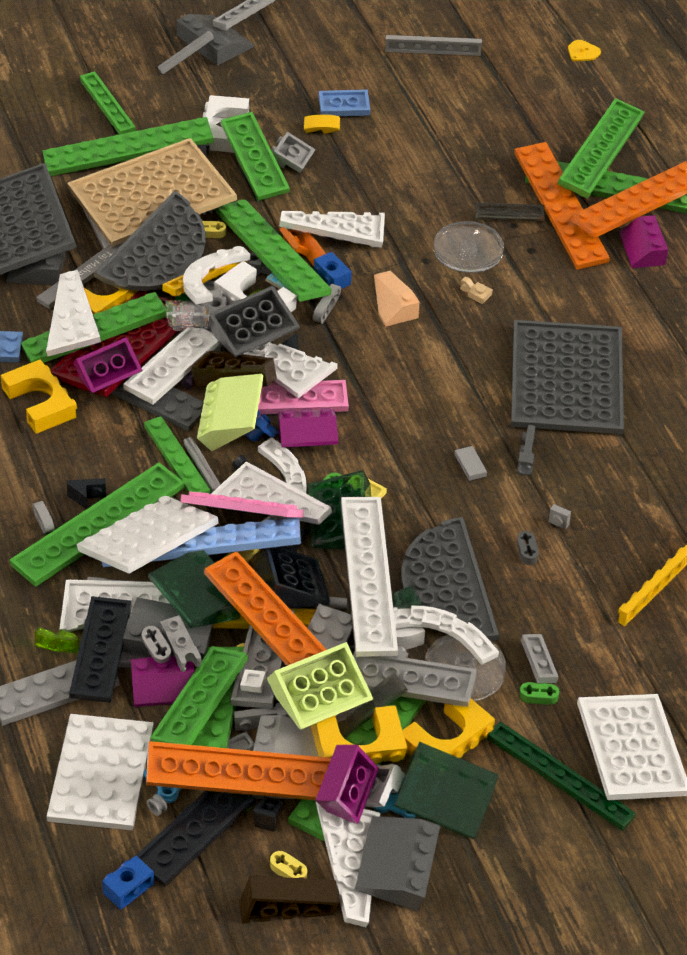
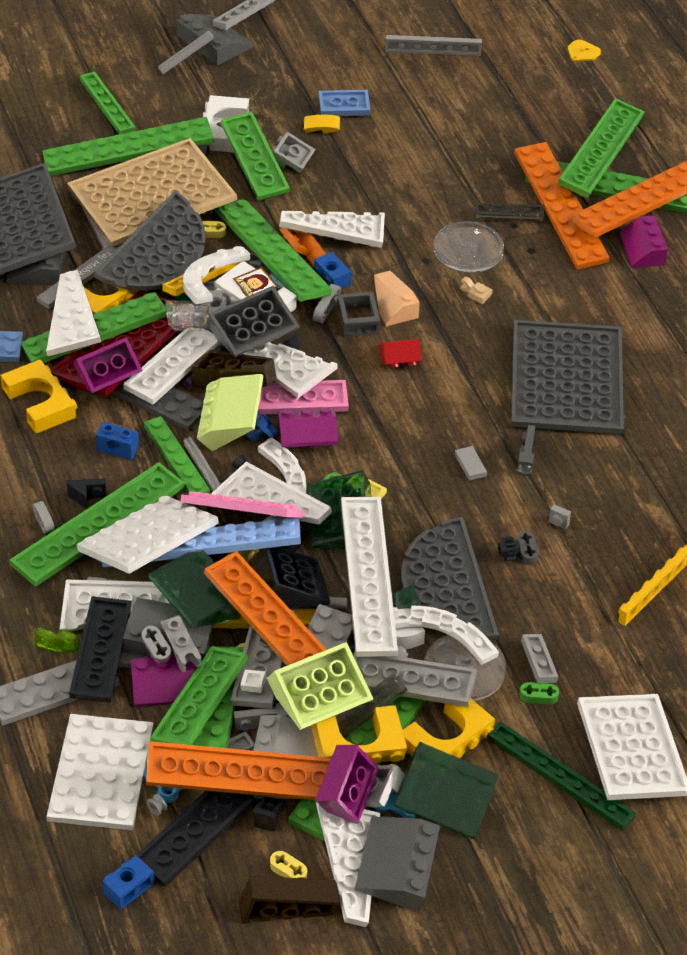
none -> blue brick [96,422,139,460]
none -> sticker [233,267,279,297]
none -> dark grey window [337,292,380,337]
none -> red slope [378,339,422,368]
none -> black gear [498,536,521,561]

